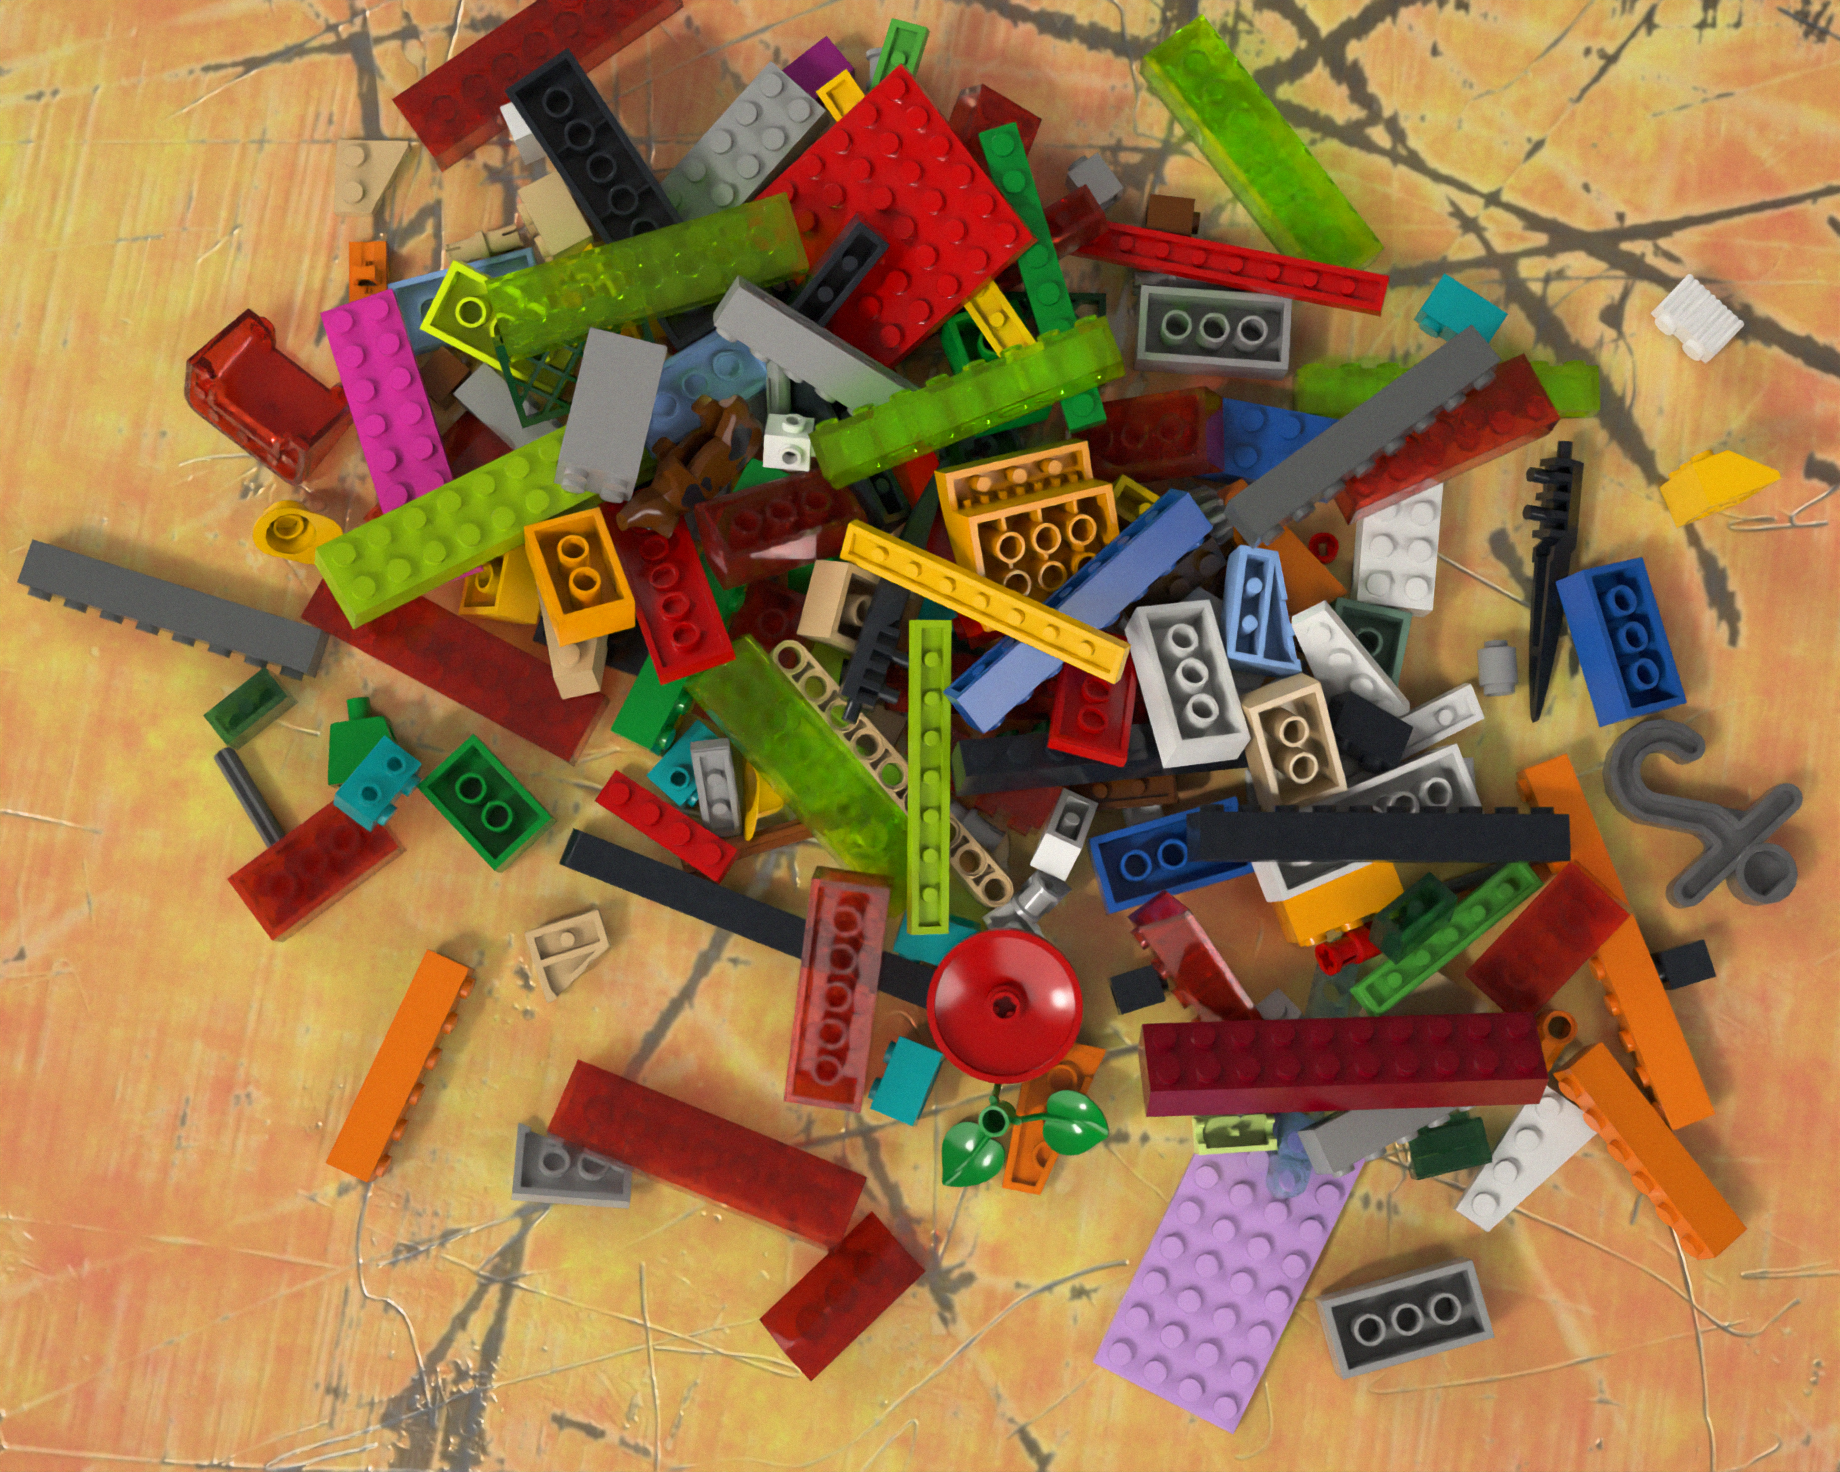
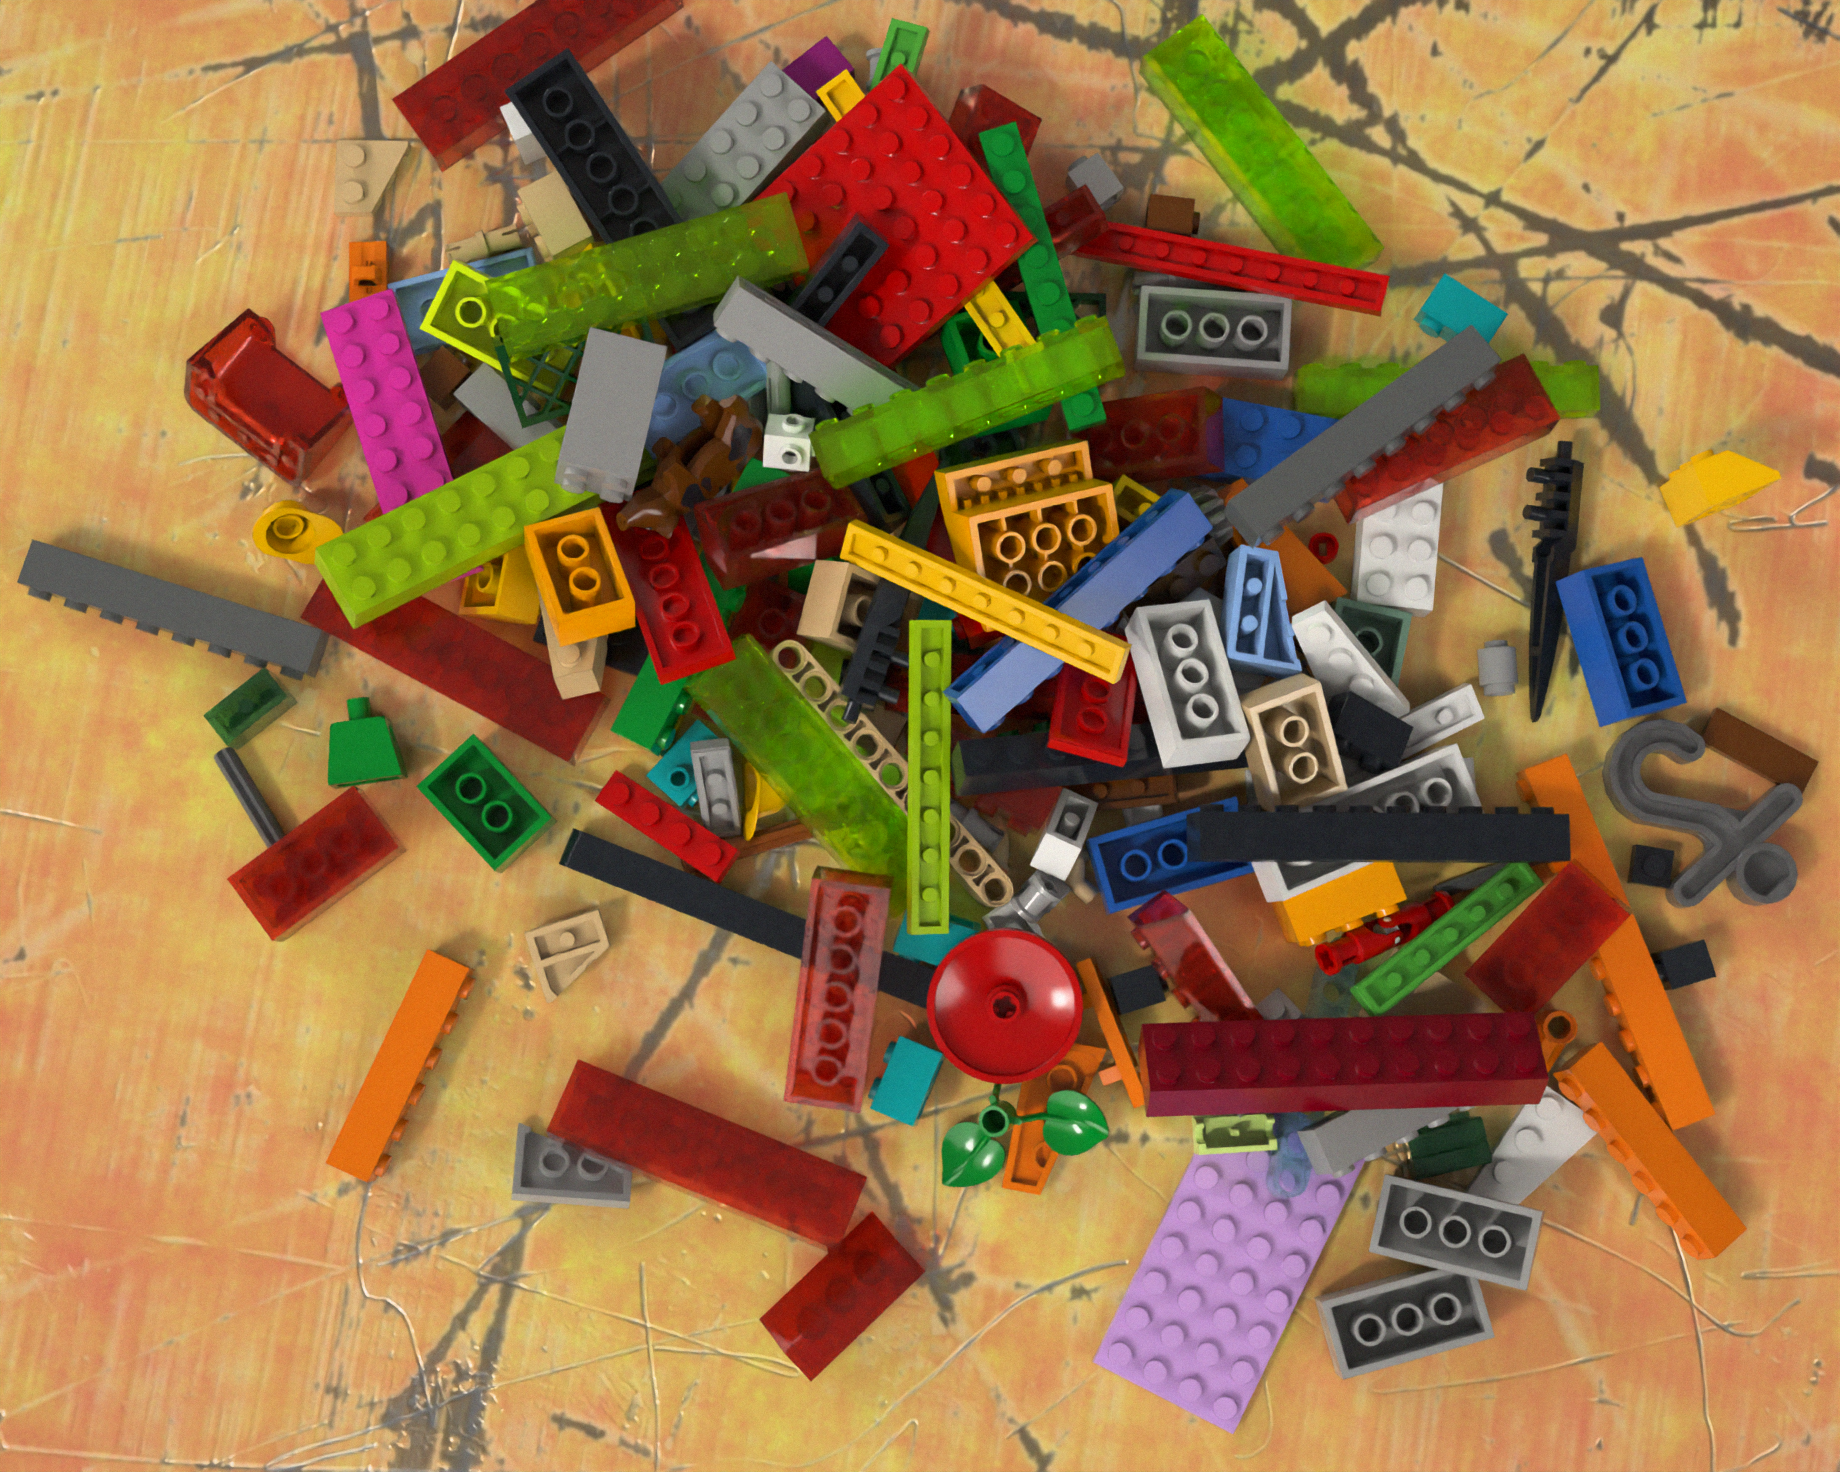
teal brick [333,735,422,832] -> none
clear green brick [1368,871,1458,965] -> none
white brick [1650,274,1744,364] -> none
none -> tan arm [1064,847,1099,905]
none -> orange hinge [1076,956,1144,1108]
none -> light grey slope [1369,1174,1545,1291]
none -> black plate [1627,844,1674,889]
none -> reddish brown tile [1700,708,1819,794]

